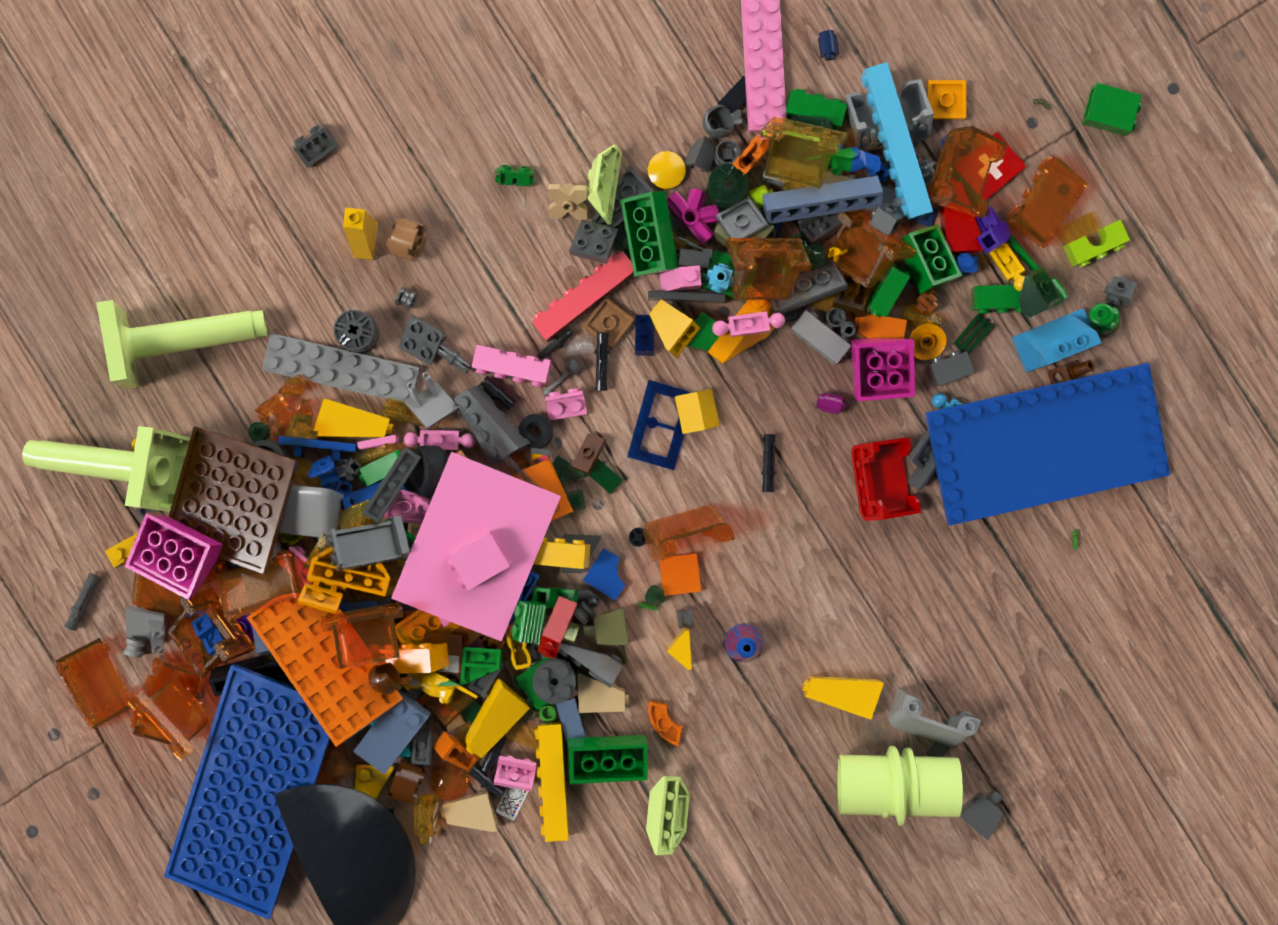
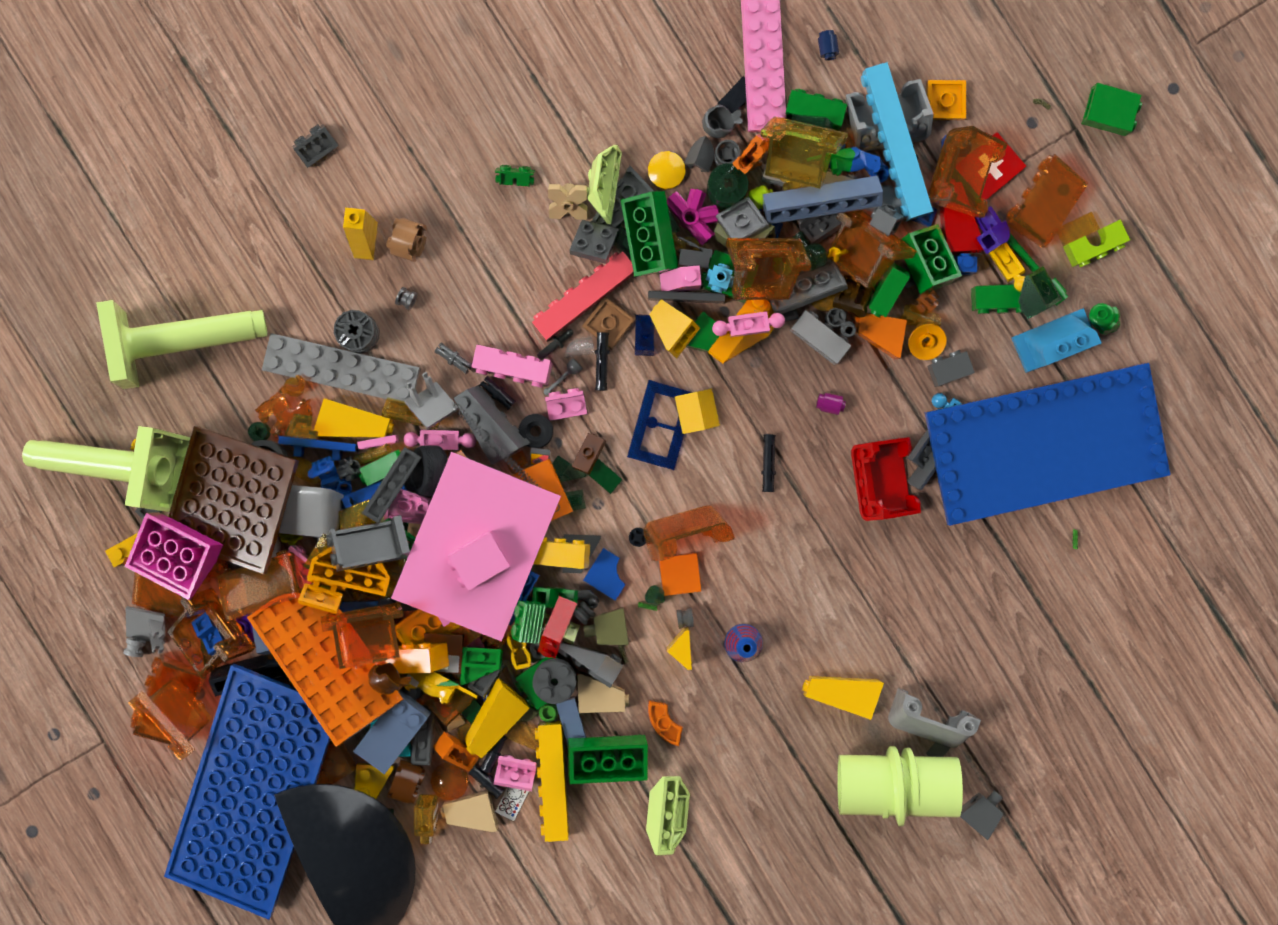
clear orange windscreen [54,638,138,731] -> none
dark grey pin [64,573,101,631] -> none
dark grey hinge [398,315,447,366] -> none
dark pink slope [851,338,915,401] -> none
light grey gear [919,159,940,184] -> none
dark green tile [952,314,993,355] -> none
reddish brown bracket [1047,360,1095,384] -> none
dark grey brick [1104,276,1137,308] -> none

